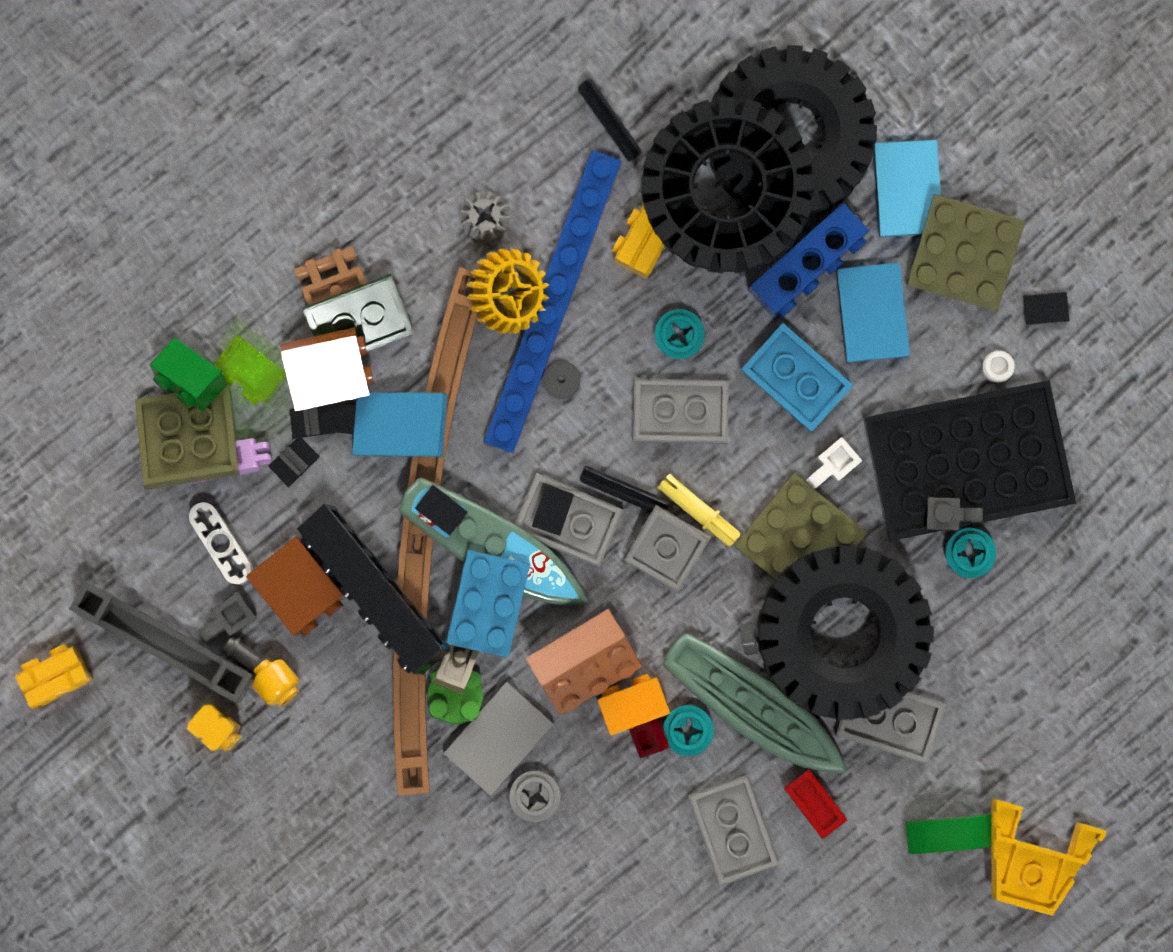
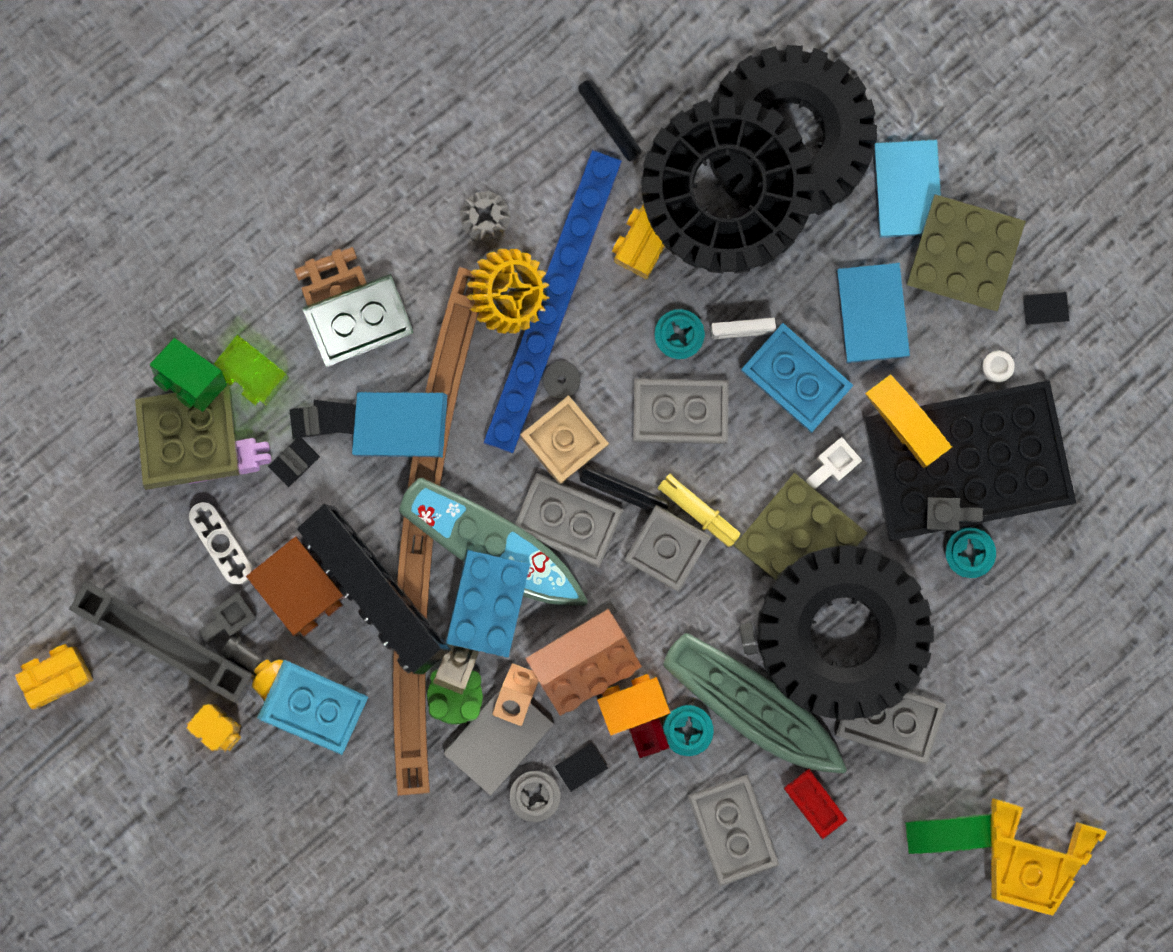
brick [280,328,374,411] -> none
black piece [415,485,468,536] -> none
black piece [532,485,574,536] -> none
blue brick [748,203,869,318] -> none
none -> medium azure tile [257,660,368,755]
none -> light nougat bracket [492,663,539,726]
none -> tan plate [520,396,609,485]
none -> black piece [555,743,608,792]
none -> white tile [710,318,776,340]
none -> yellow slope [865,374,952,468]

